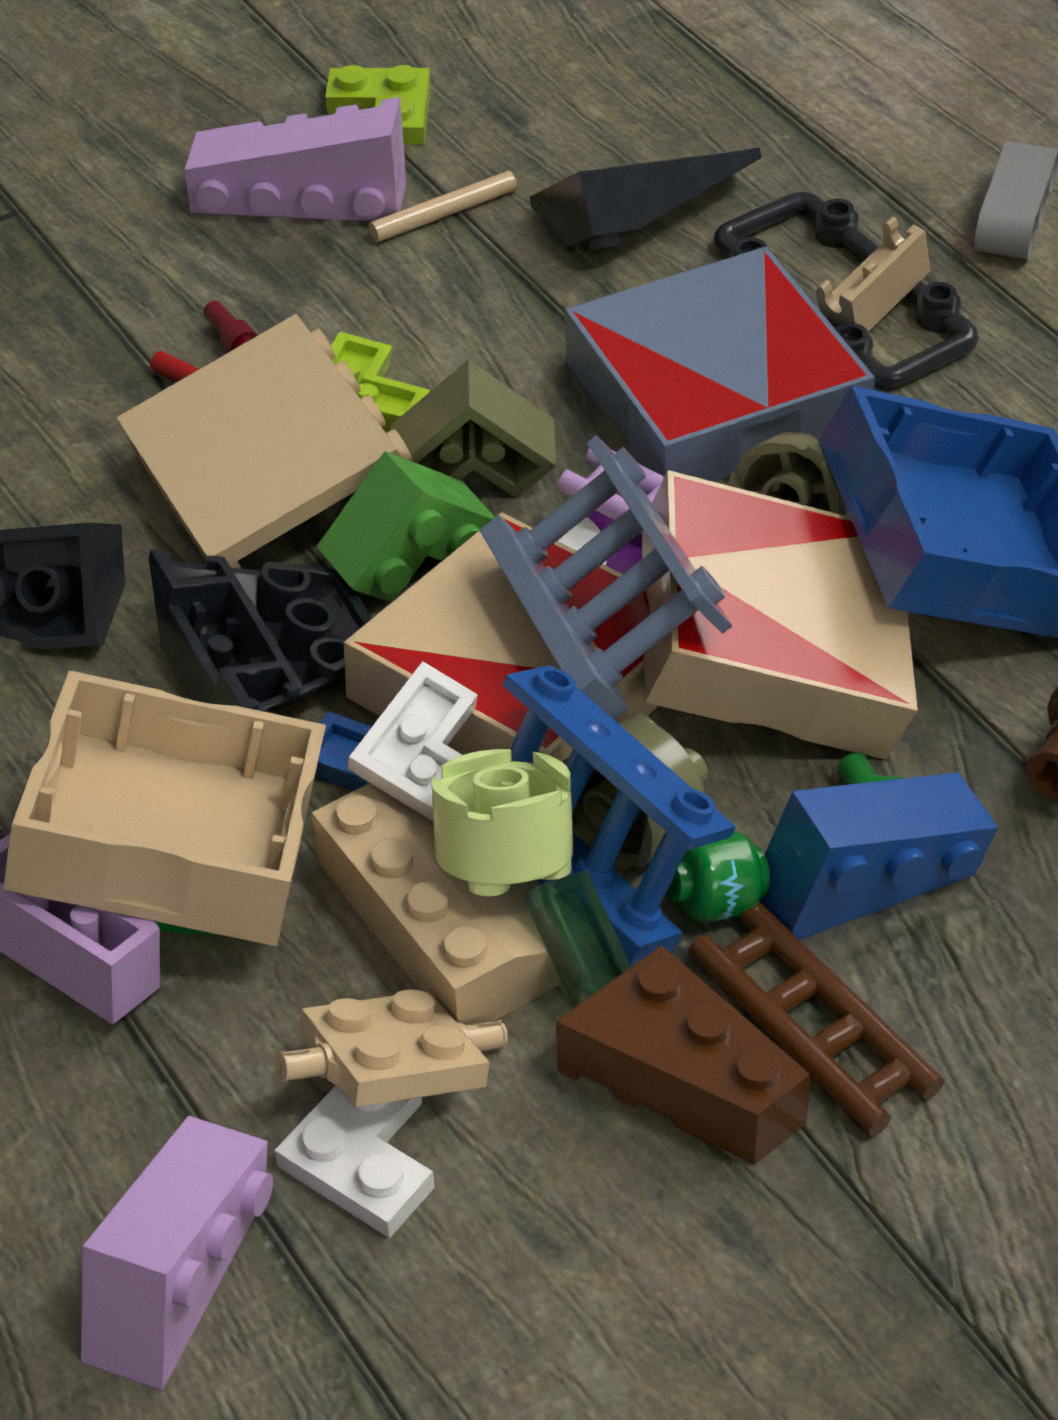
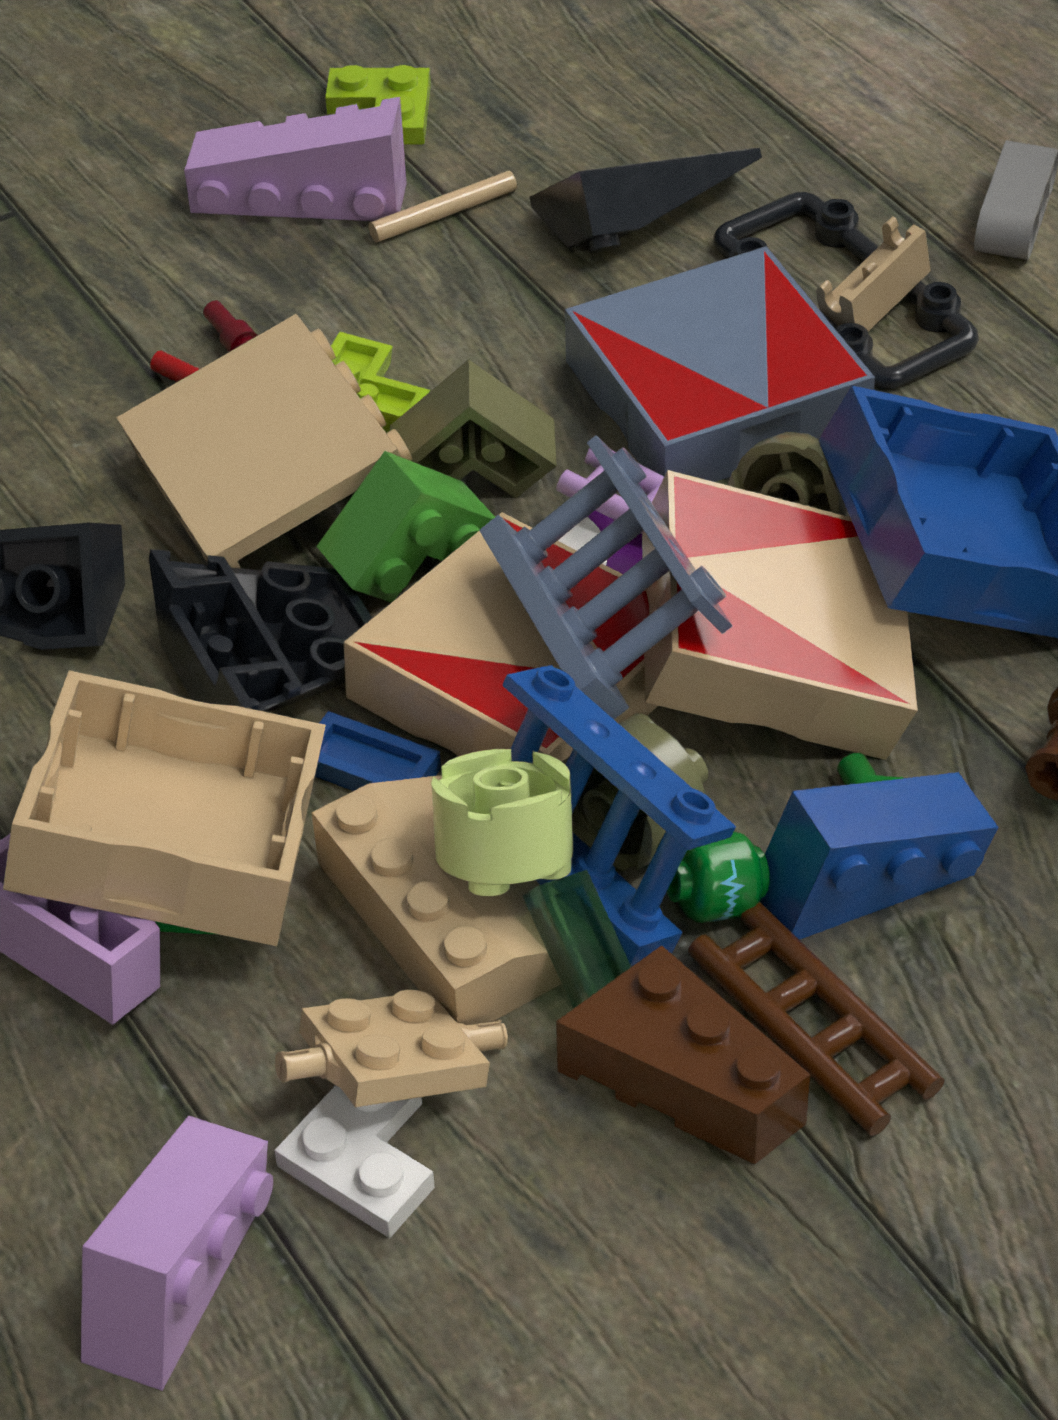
white plate [348,661,478,821] -> none

